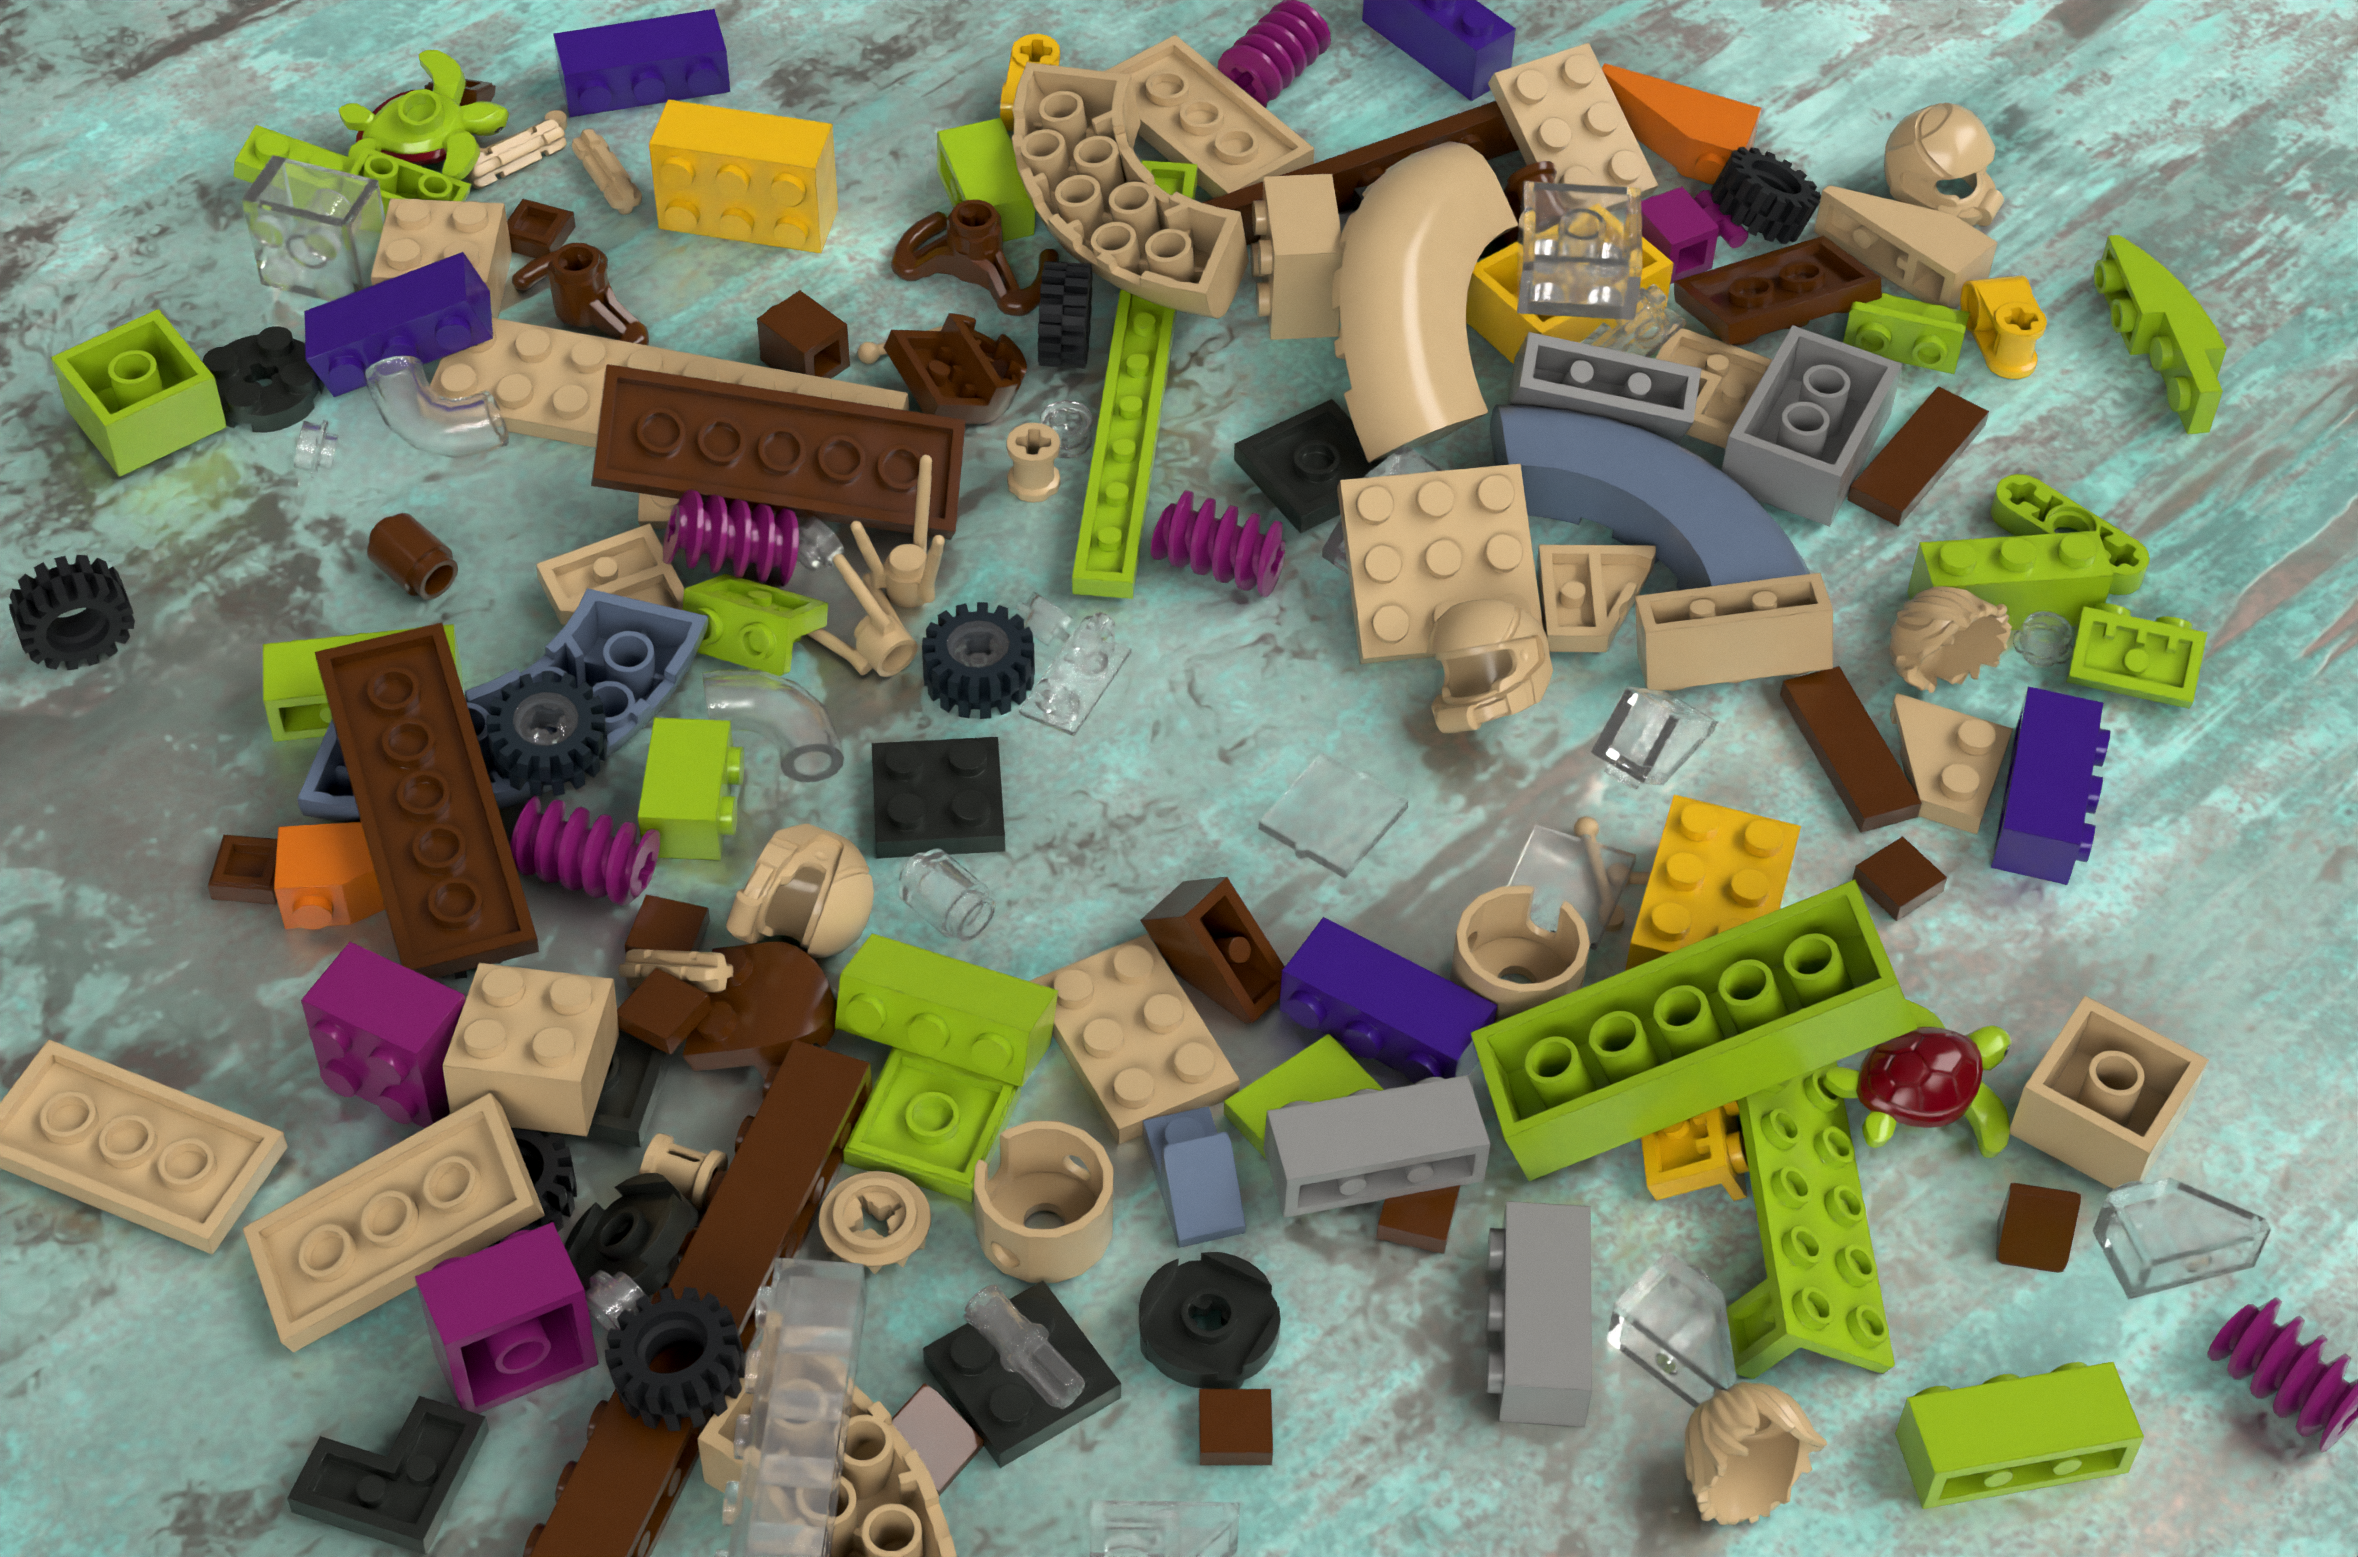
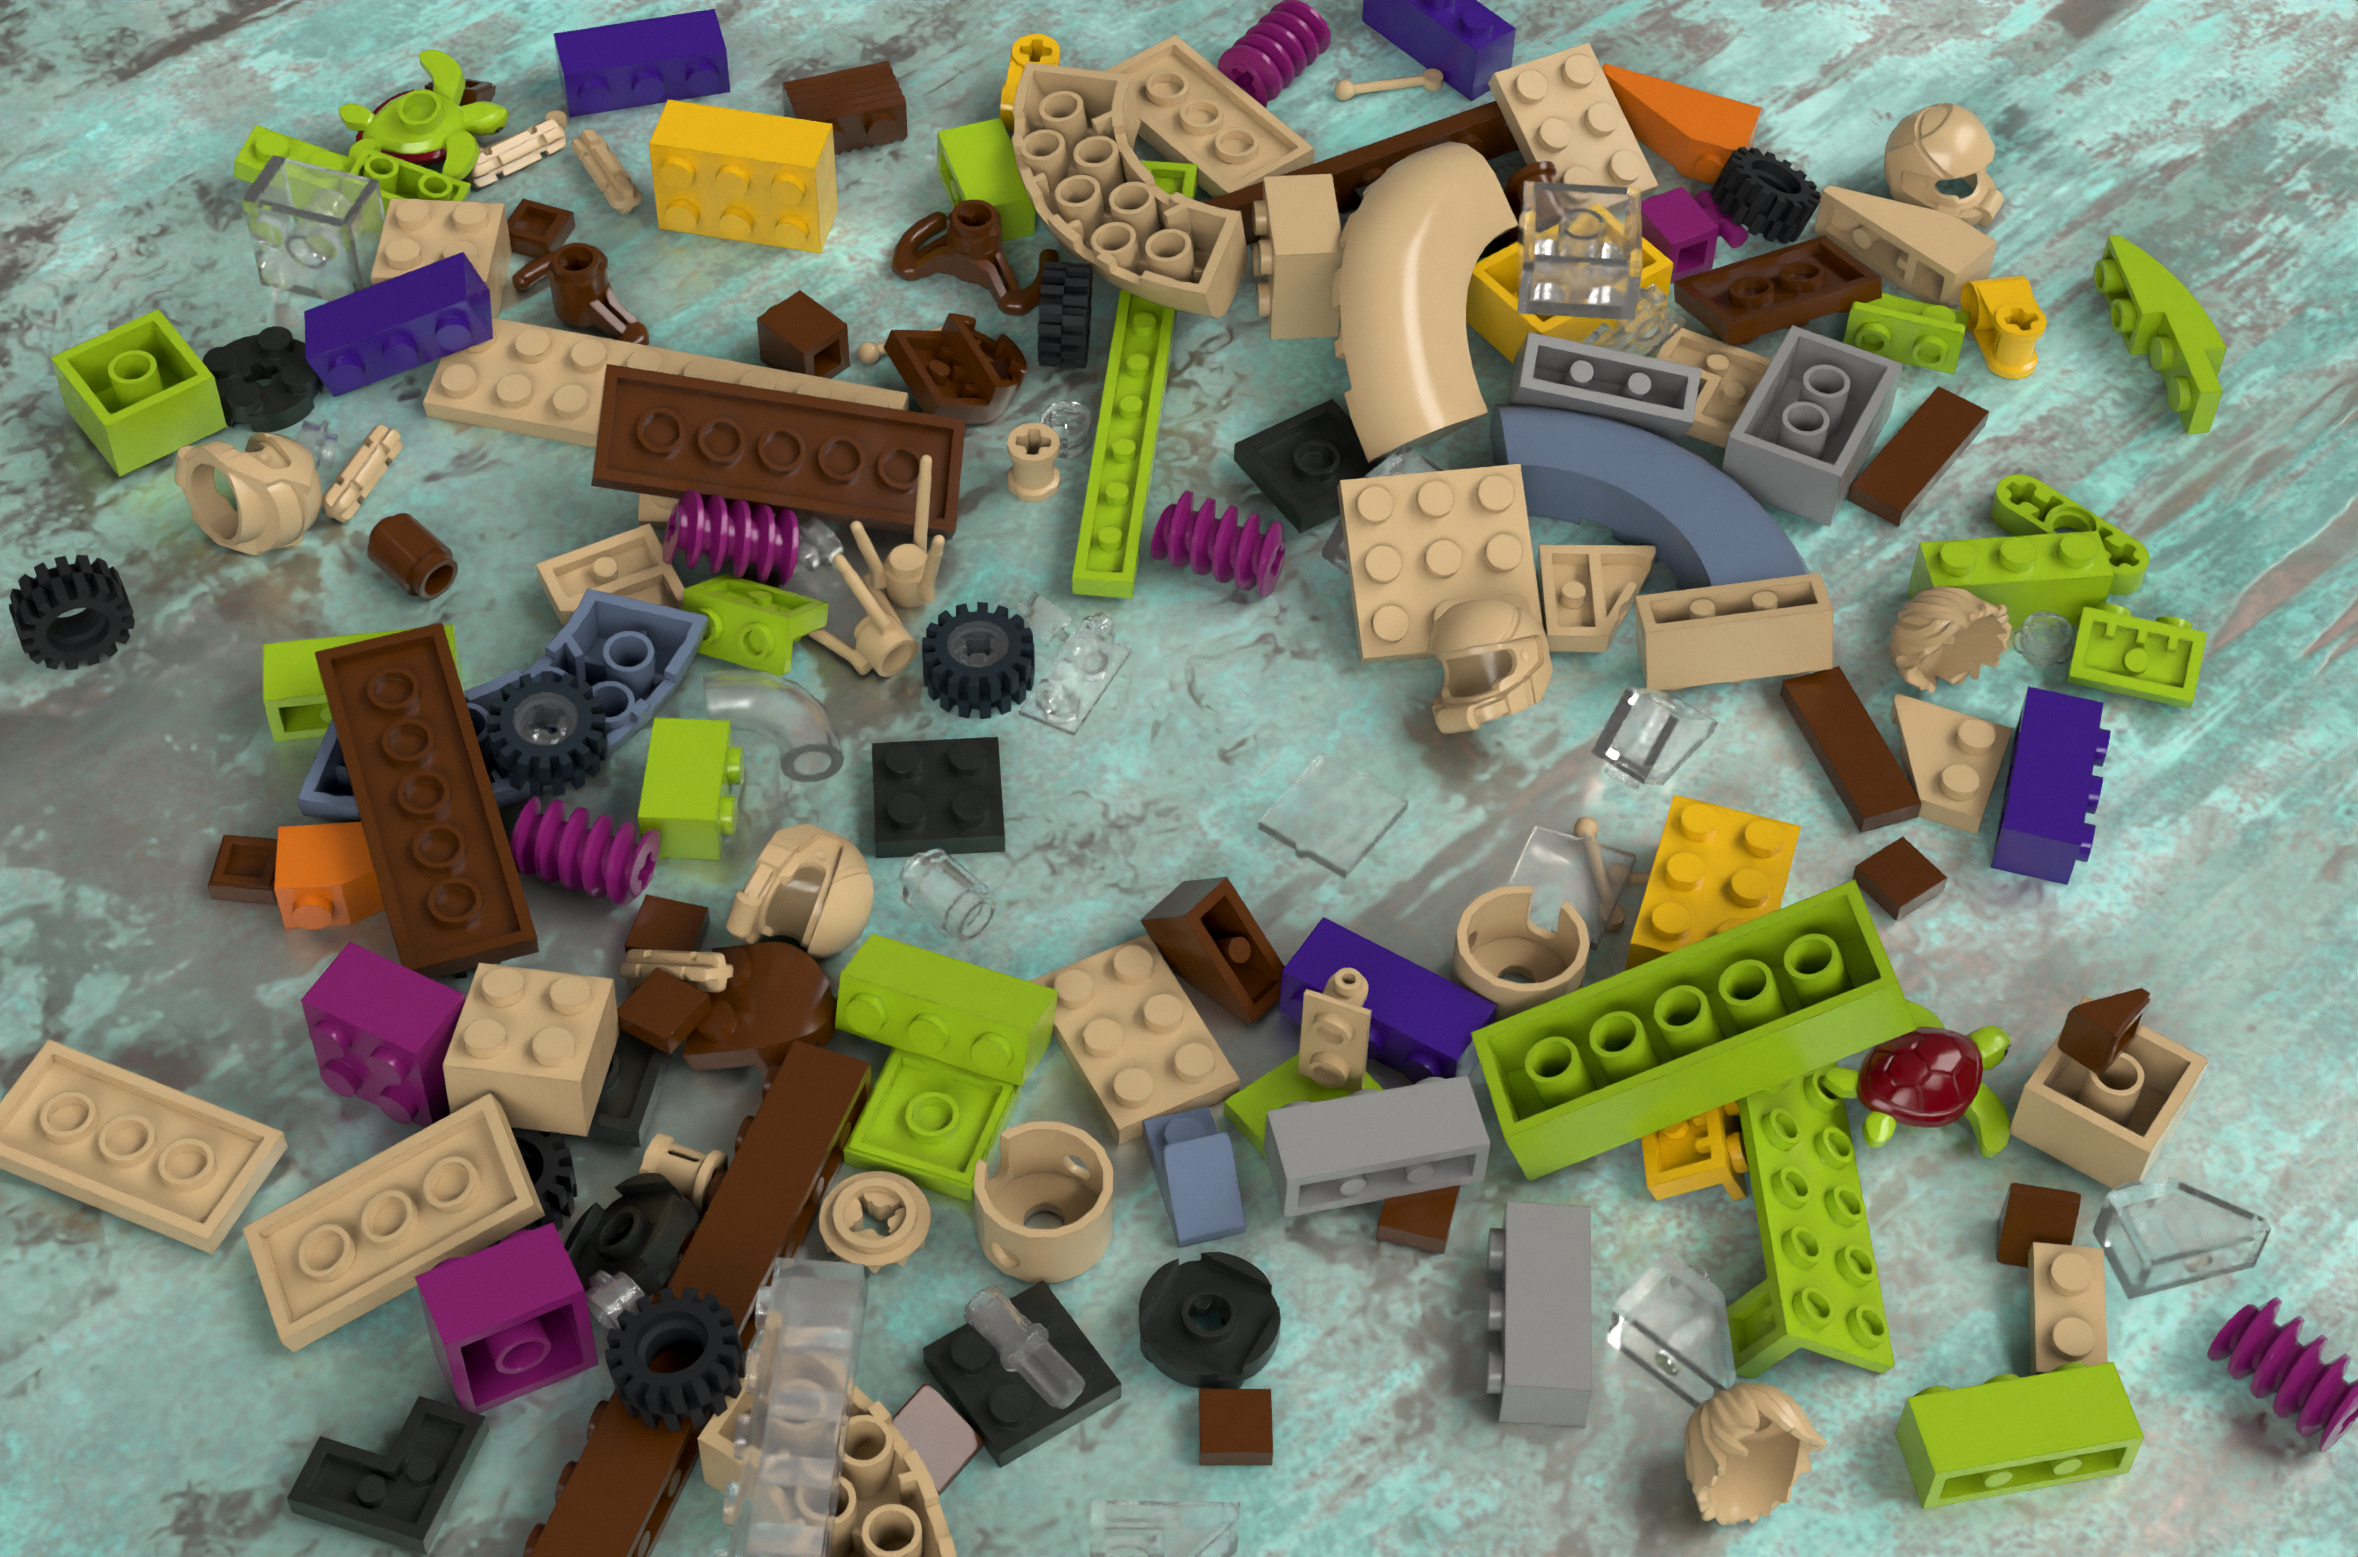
clear cylinder [364,355,509,458] -> none
none -> tan helmet [174,432,322,556]
none -> tan axle [322,424,403,523]
none -> reddish brown brick [782,61,908,155]
none -> tan hinge [1298,968,1372,1092]
none -> tan hinge [1334,68,1444,101]
none -> tan plate [2028,1242,2108,1376]
none -> reddish brown slope [2058,988,2151,1075]

